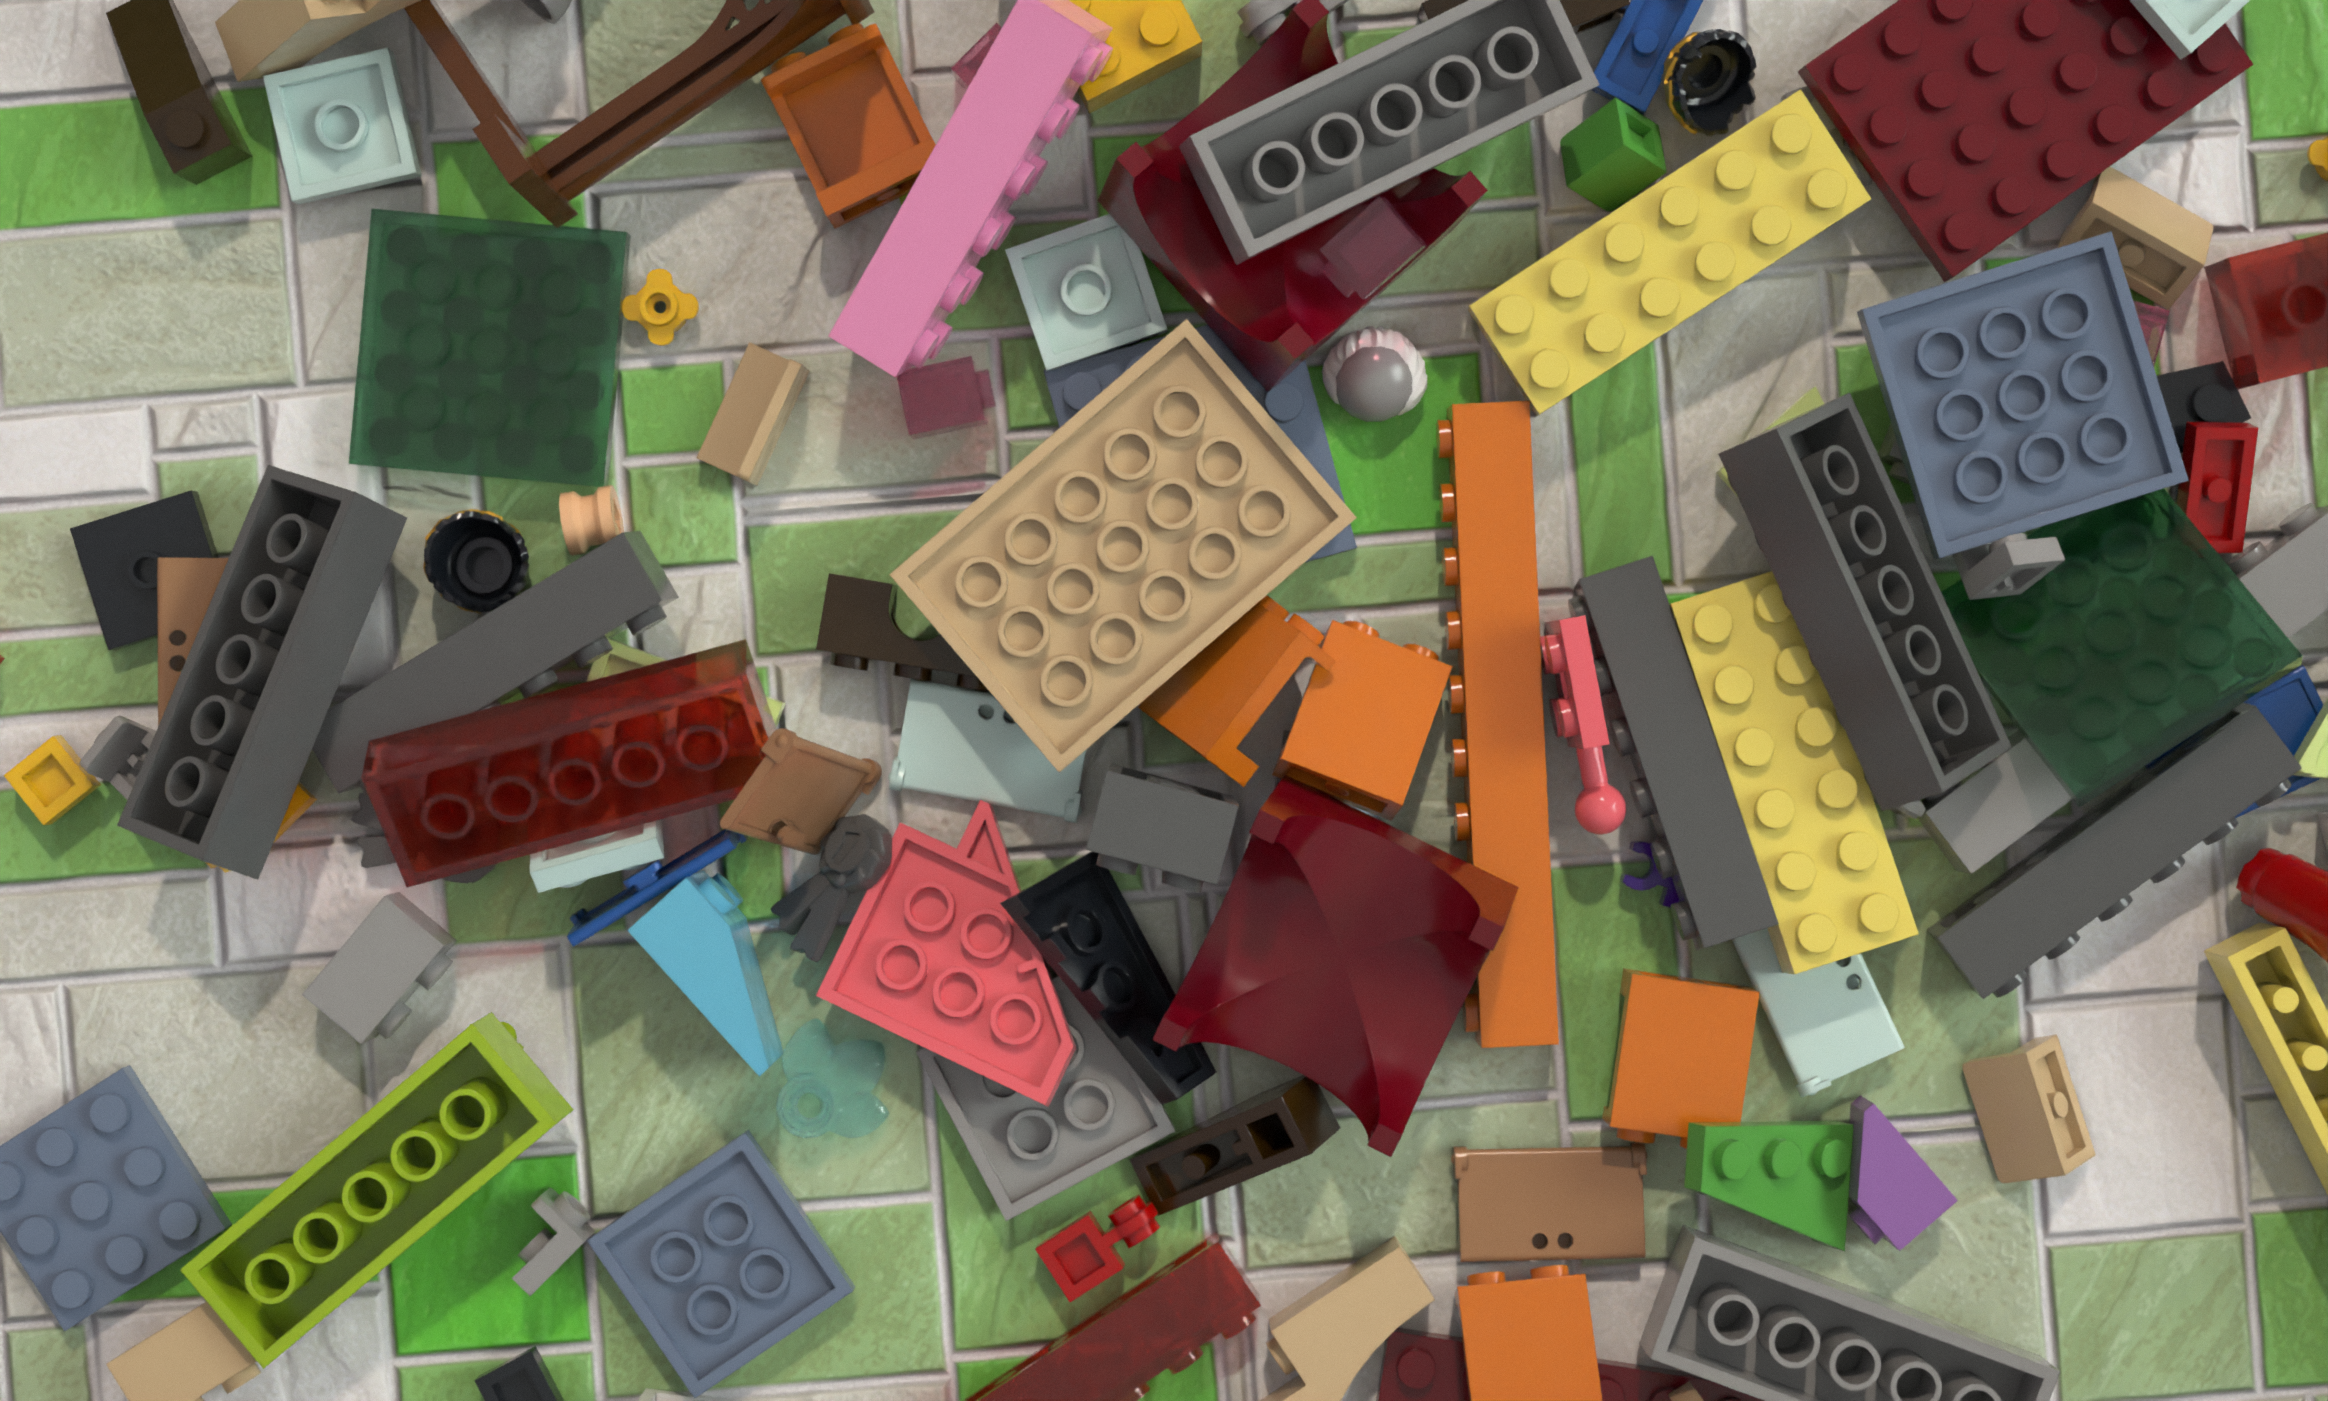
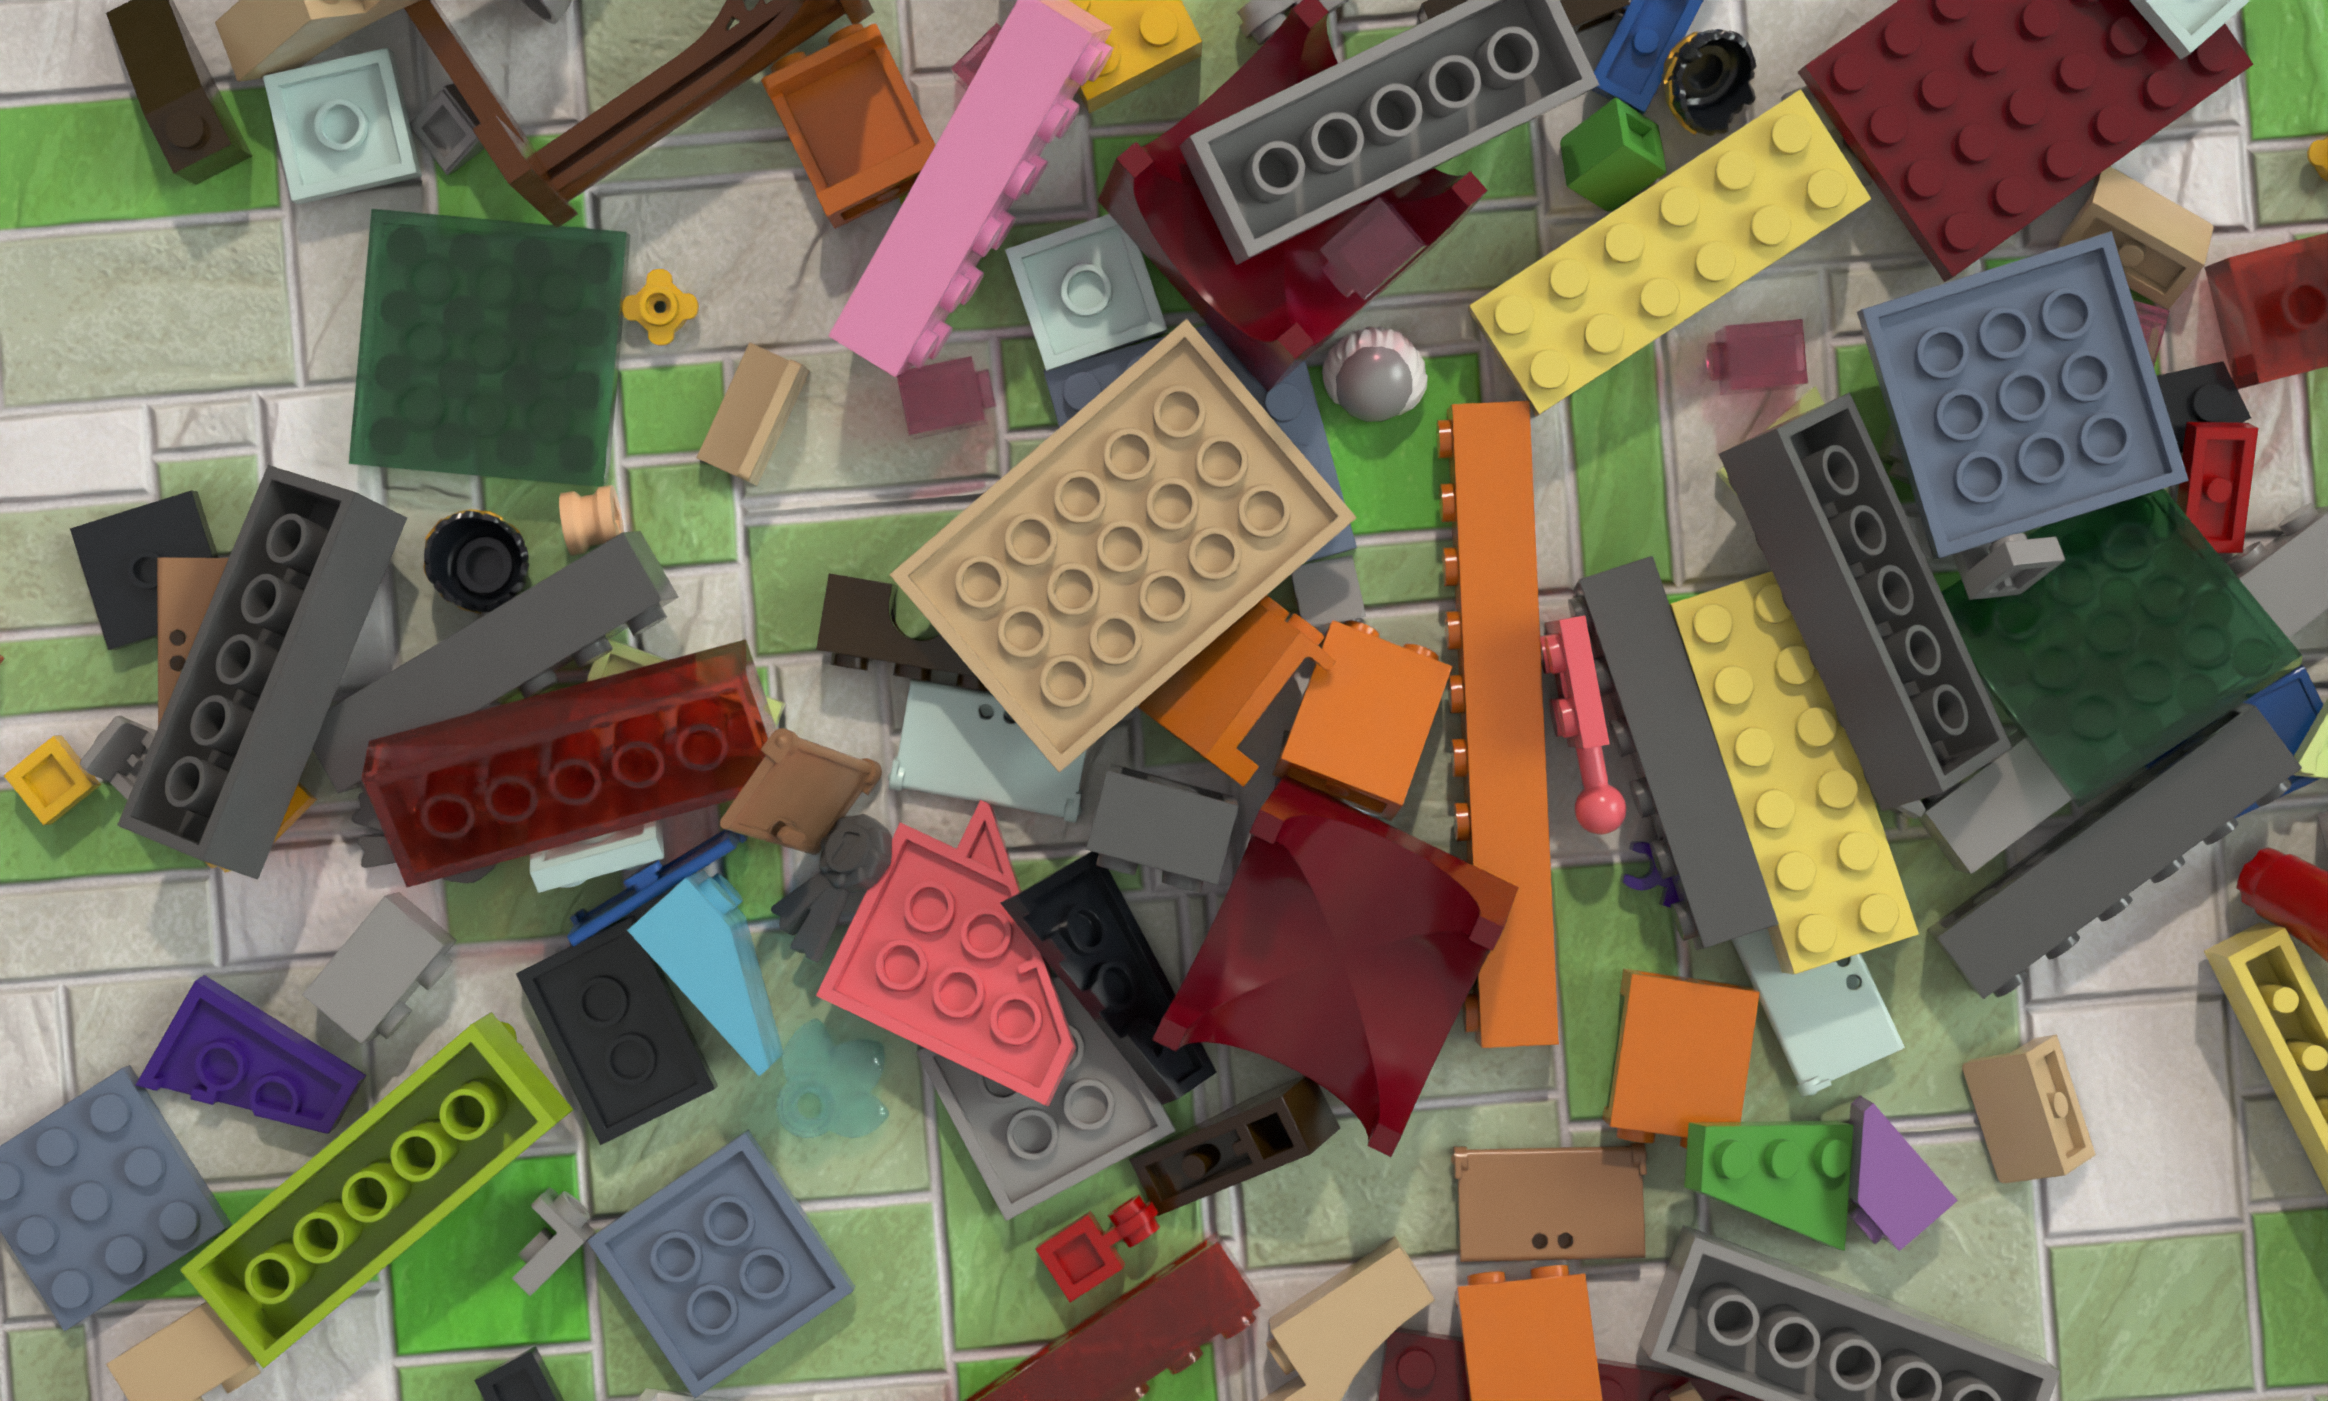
none -> dark purple wing [135,975,367,1134]
none -> light grey slope [410,83,485,175]
none -> black plate [515,916,718,1145]
none -> light grey slope [1291,555,1366,627]
none -> clear pink brick [1707,319,1808,395]

